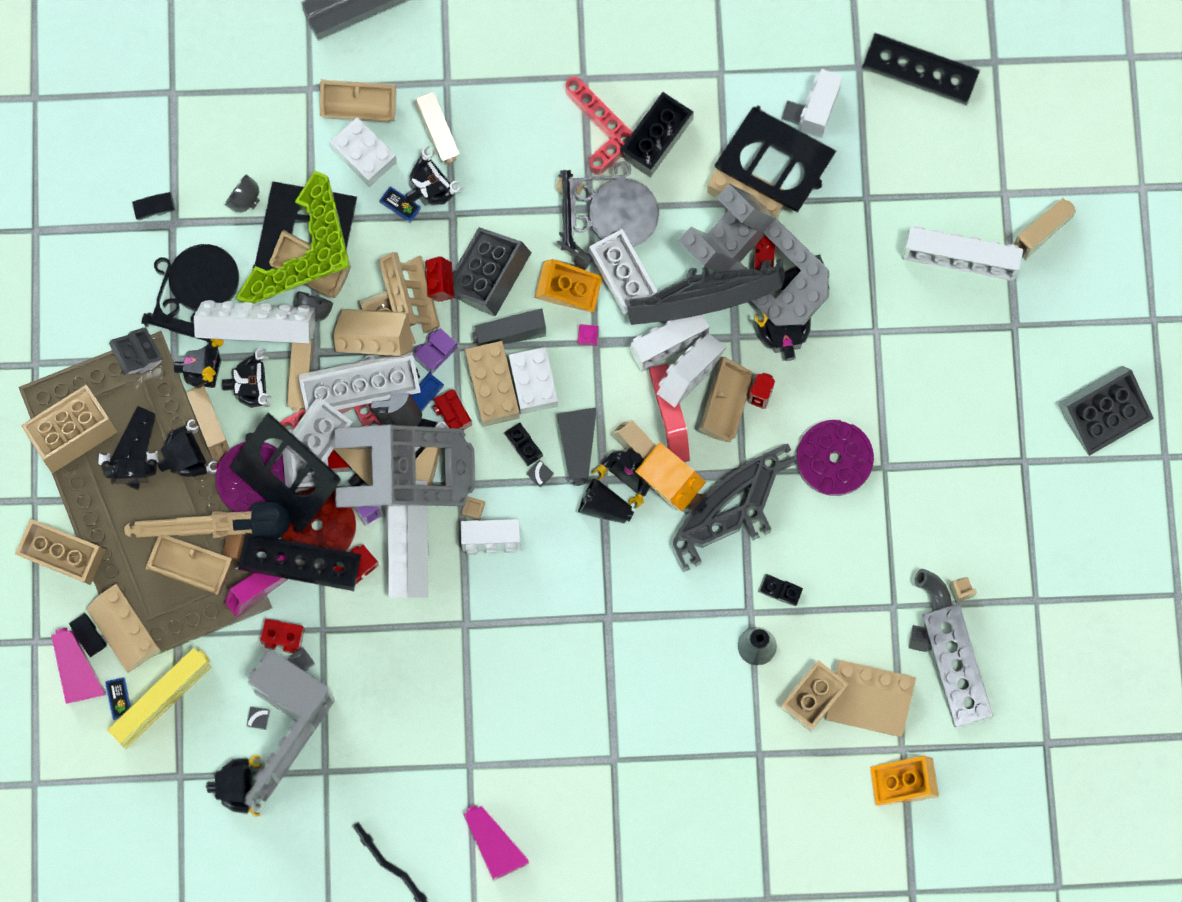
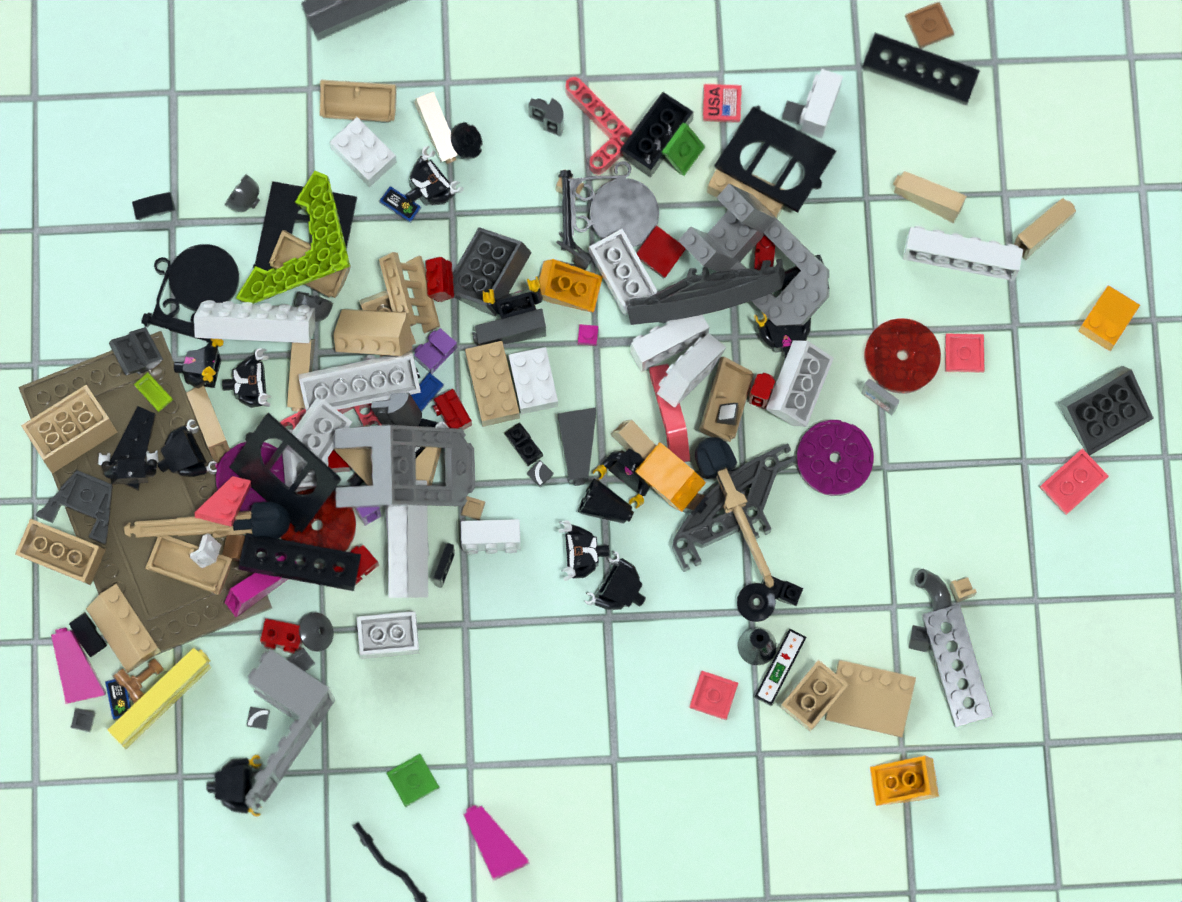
none -> dark grey wing [36,470,113,545]
none -> dark grey plate [71,708,96,732]
none -> medium nougat bar [112,658,164,704]
none -> lime tile [134,373,173,412]
none -> white bracket [190,533,221,568]
none -> coral wing [195,476,251,527]
none -> dark grey dish [299,613,334,652]
none -> white brick [357,611,420,659]
none -> bright green tile [386,754,440,808]
none -> black tile [433,542,455,588]
none -> black tile [450,122,483,160]
none -> black torso [482,276,543,319]
none -> dark grey brick [529,98,564,137]
none -> torso [559,520,610,581]
none -> black torso [584,551,646,610]
none -> red tile [636,225,686,278]
none -> bright green tile [662,123,705,176]
none -> coral tile [689,671,738,720]
none -> piece [695,437,774,588]
none -> coral tile [703,84,742,123]
none -> slope [717,403,739,425]
none -> black dish [737,583,776,622]
none -> tile [754,628,807,706]
none -> white brick [766,340,834,427]
none -> light grey tile [861,379,900,416]
none -> clear red plate [864,318,941,394]
none -> tan slope [893,171,967,224]
none -> medium nougat tile [905,1,954,49]
none -> coral tile [945,334,984,373]
none -> coral plate [1040,448,1109,515]
none -> light orange slope [1078,285,1140,351]

